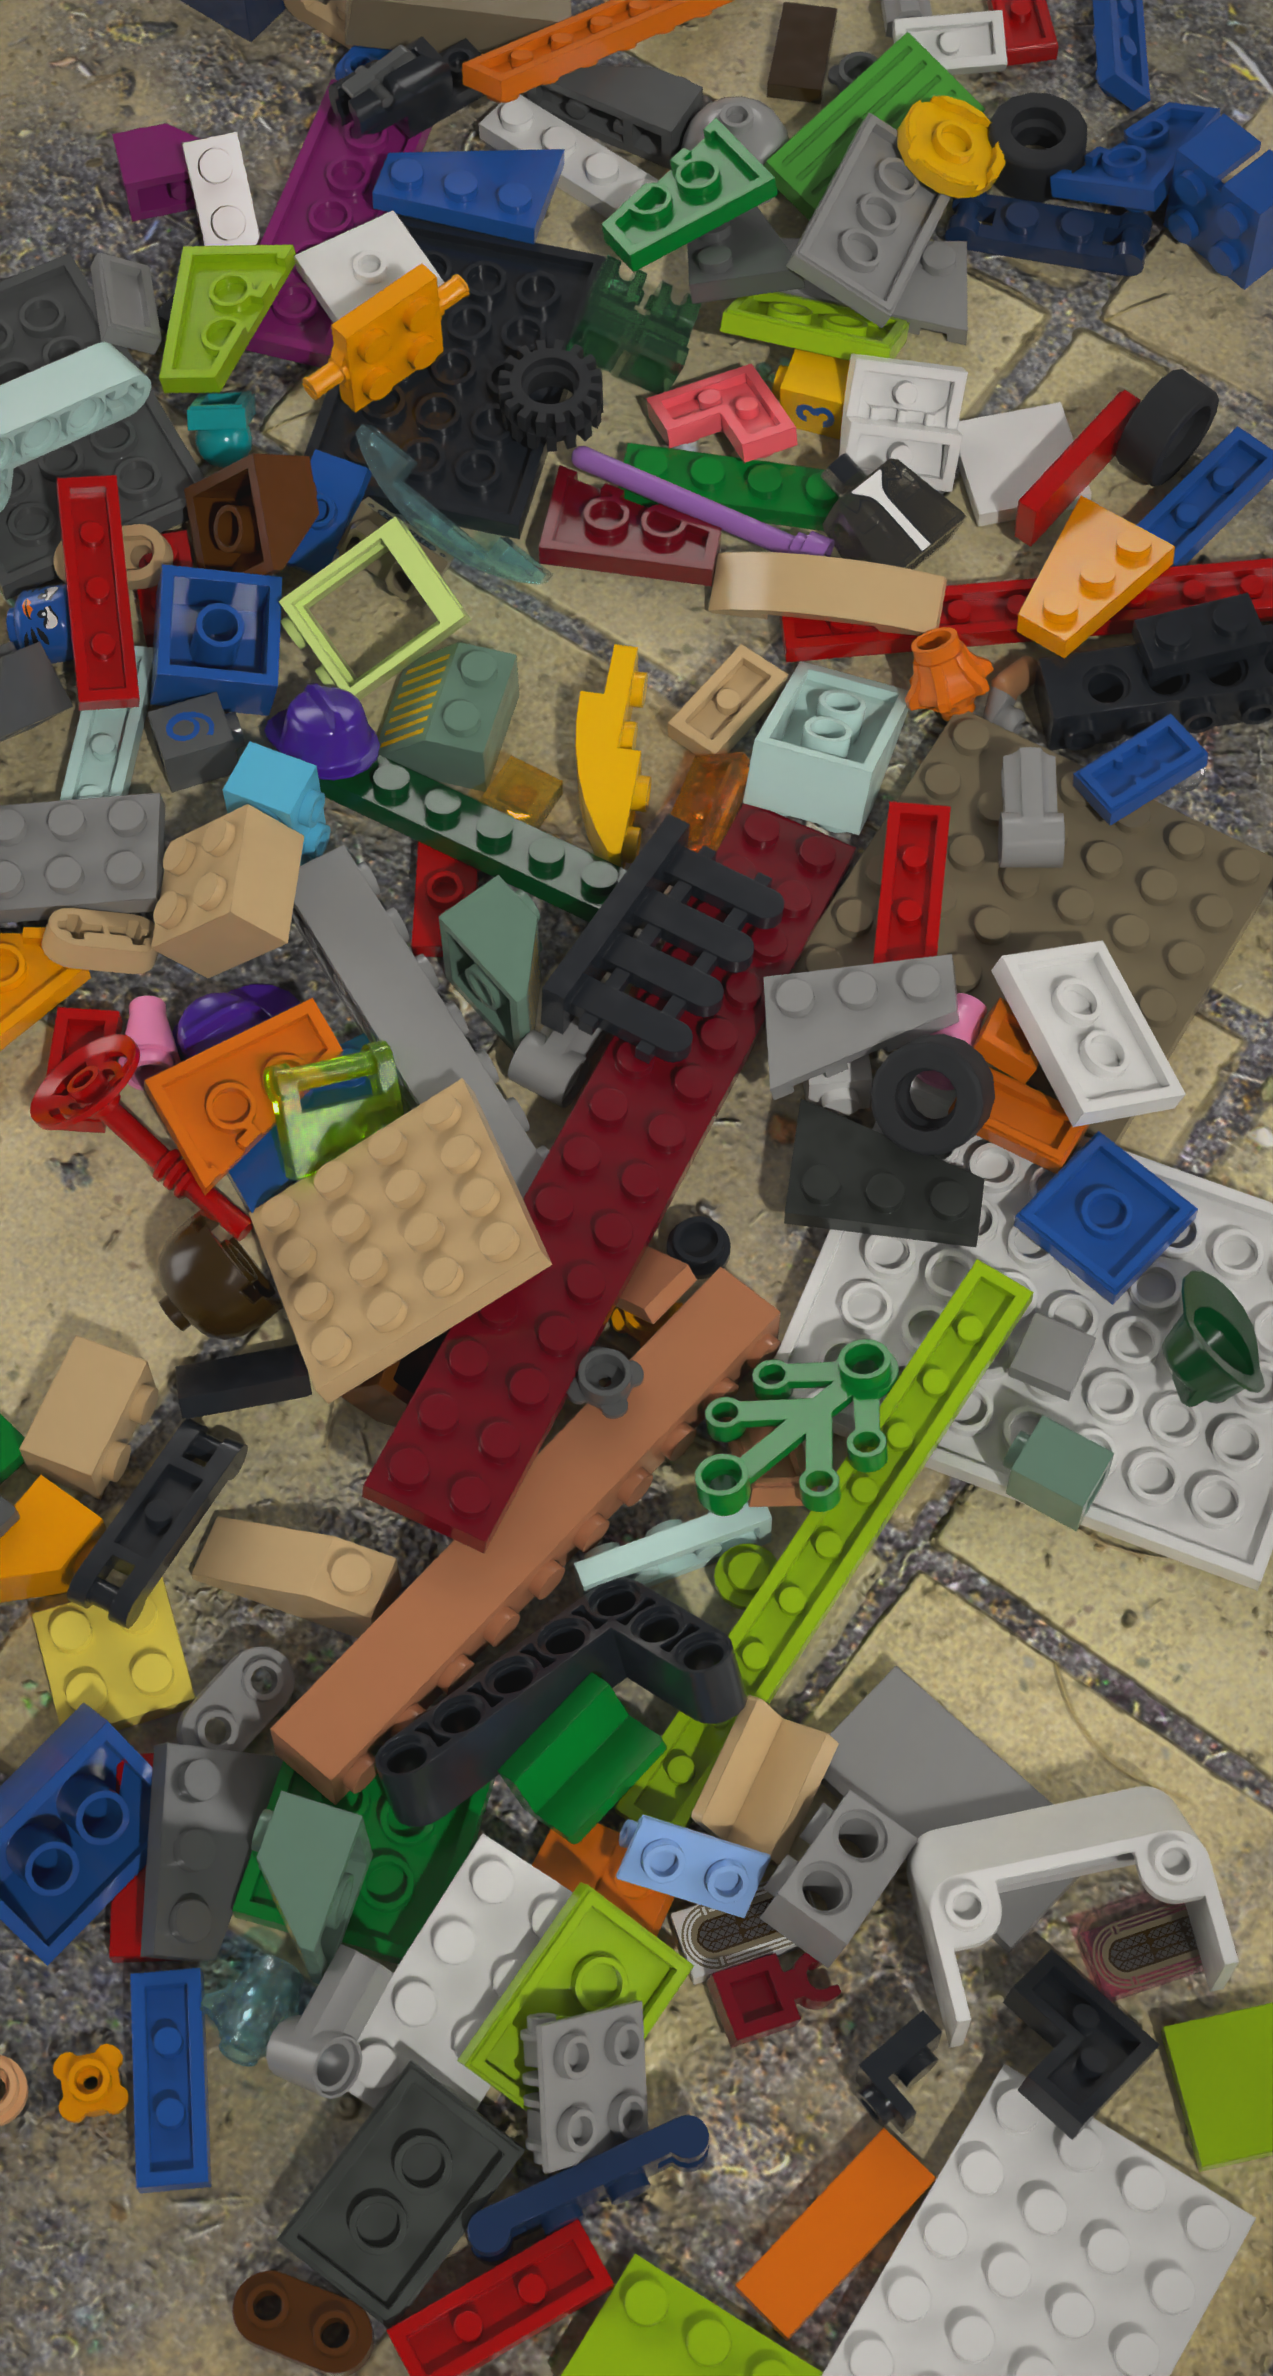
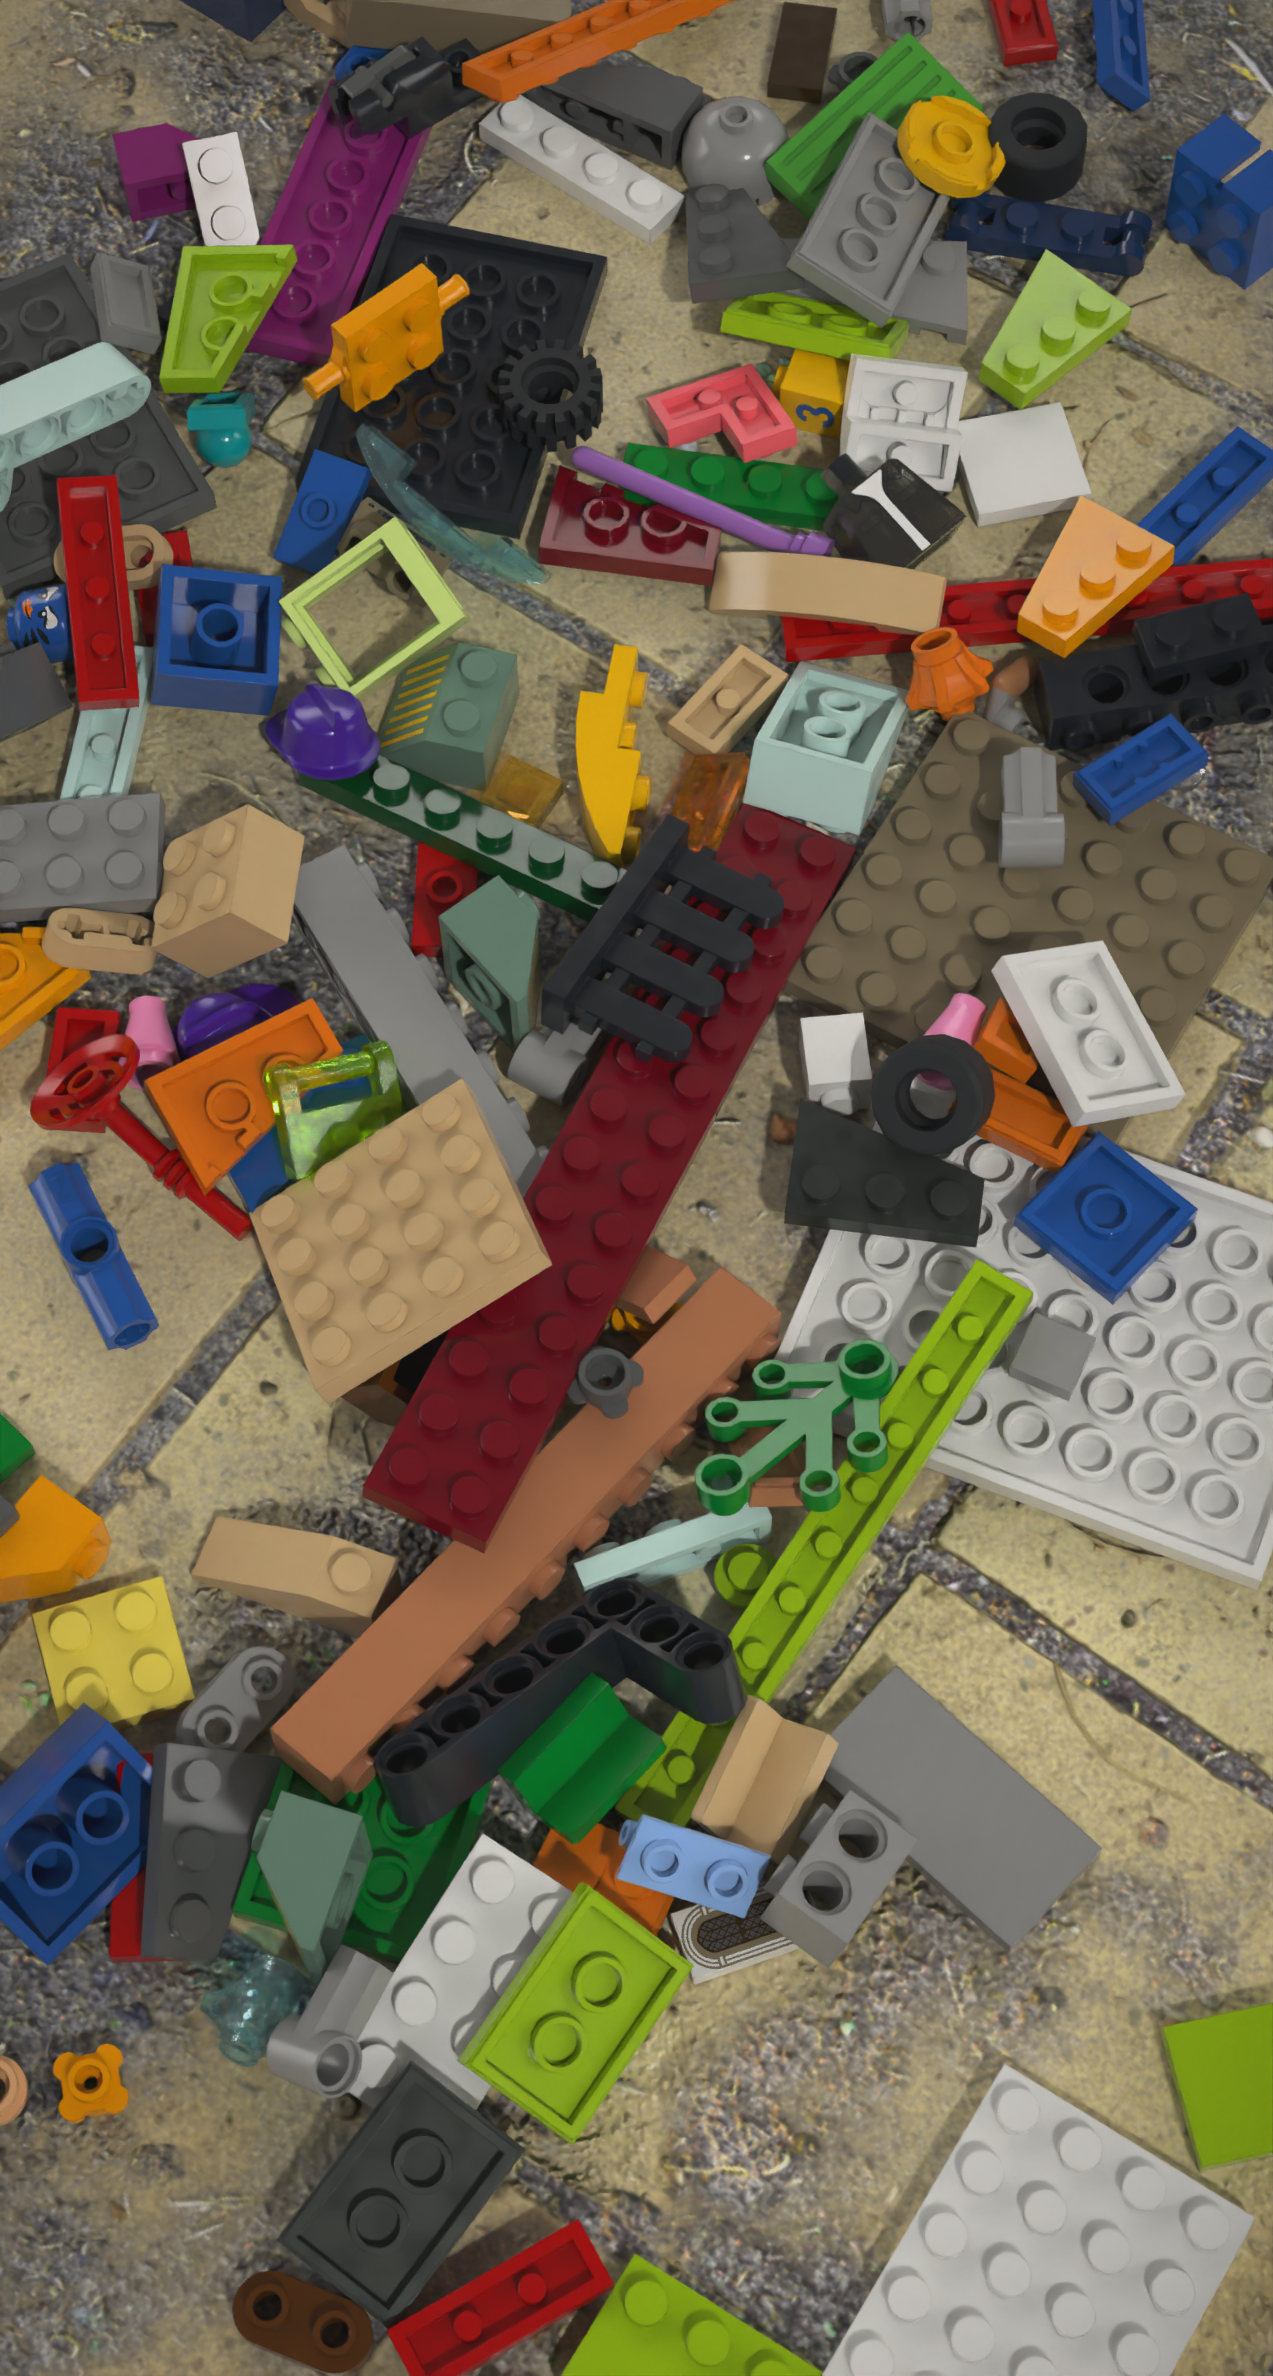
tan brick [19,1335,158,1500] -> none
black plate [67,1419,248,1629] -> none
blue plate [130,1968,212,2194] -> none
dark grey brick [147,692,246,793] -> none
dark brown cylinder [158,1209,283,1340] -> none
black tile [175,1344,312,1419] -> none
reddish brown slope [184,453,319,576] -> none
medium azure brick [222,741,331,866] -> none
white plate [294,210,444,323] -> none
blue wing [372,149,565,244] -> none
dark blue plate [467,2115,709,2266] -> none
light grey hinge [520,2000,649,2173] -> none
clear green legs [566,254,702,395] -> none
green wing [601,118,778,272] -> none
black plate [667,1216,731,1279] -> none
dark red plate [706,1953,841,2048] -> none
orange tile [735,2128,937,2342] -> none
light grey wing [764,954,959,1100] -> none
black bracket [855,2010,942,2134] -> none
red plate [873,801,951,964] -> none
white plate [892,10,1007,75] -> none
white windscreen [906,1786,1239,2048] -> none
sand green brick [1003,1415,1114,1532] -> none
black plate [1003,1949,1160,2140] -> none
red tile [1014,389,1141,547] -> none
blue wing [1050,102,1220,213] -> none
tile [1079,1903,1238,2002] -> none
black tyre [1116,369,1219,487] -> none
dark green piece [1162,1270,1265,1407] -> none
none -> blue piece [28,1163,159,1350]
none -> lime wing [978,249,1132,410]

